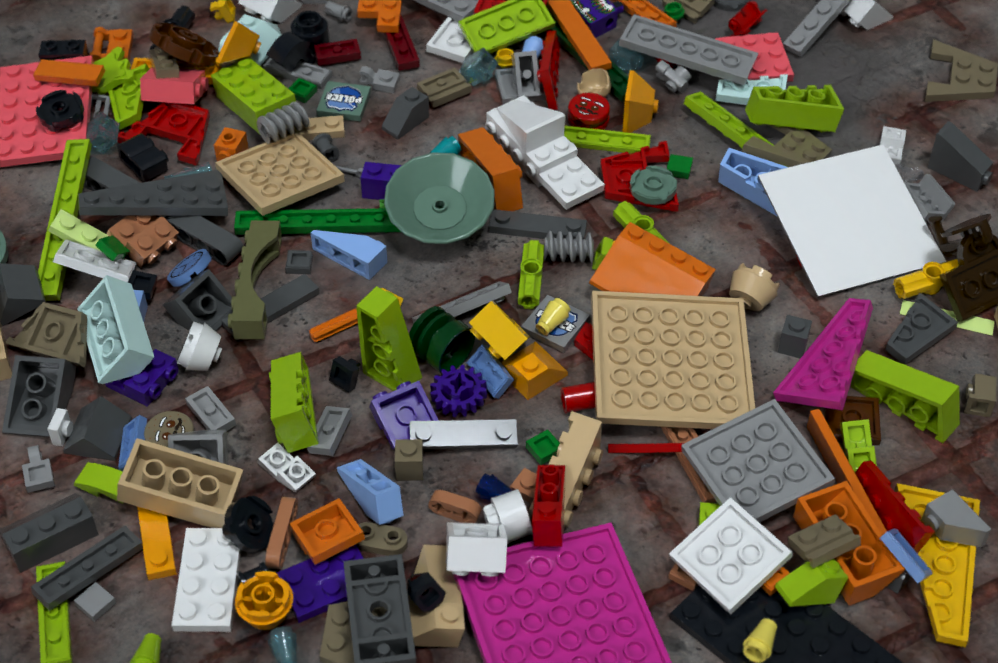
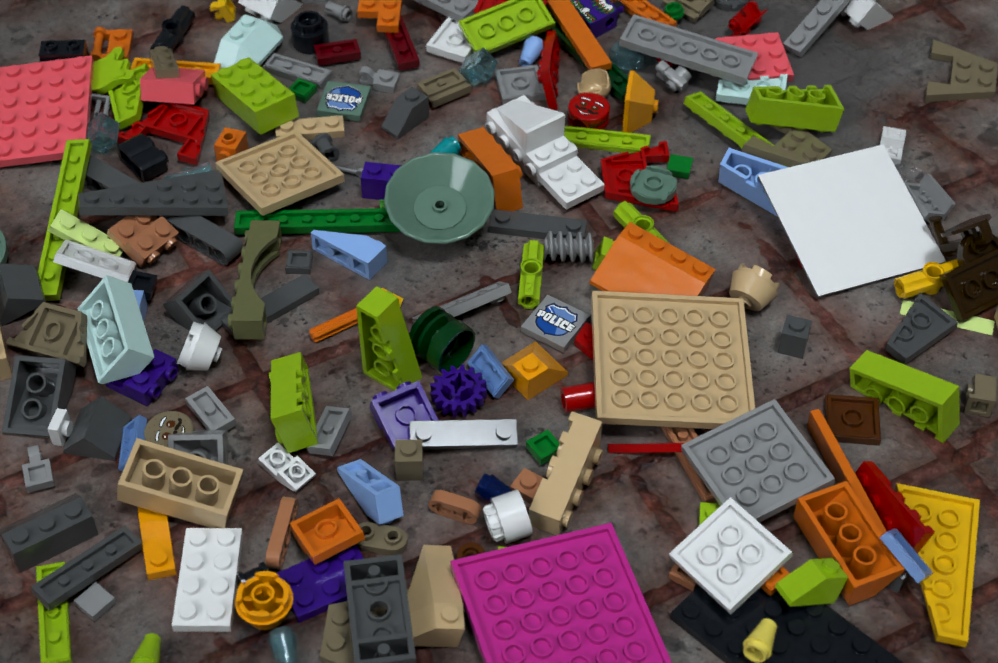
orange tile [33,59,105,87] -> none
black plate [36,90,84,132] -> none
lime slope [74,462,124,504] -> none
green tile [96,235,130,261] -> none
reddish brown piece [149,22,220,67] -> none
medium blue tile [167,249,212,287] -> none
light orange slope [215,21,262,68] -> none
black plate [222,496,275,554] -> none
light grey piece [257,102,310,144] -> none
black brick [266,32,316,72] -> none
black tile [329,356,361,393] -> none
black rock [407,572,446,612] -> none
white slope [446,522,507,576] -> none
yellow brick [469,300,530,360] -> none
yellow plate [494,48,514,68] -> none
light grey slope [511,51,541,98] -> none
red slope [532,464,566,547] -> none
light yellow cone [535,298,571,336] -> none
dark pink wing [773,298,873,410] -> none
dark tan plate [788,514,861,568] -> none
lime slope [840,419,877,472] -> none
light grey slope [922,489,991,547] -> none
dark grey slope [928,121,993,192] -> none

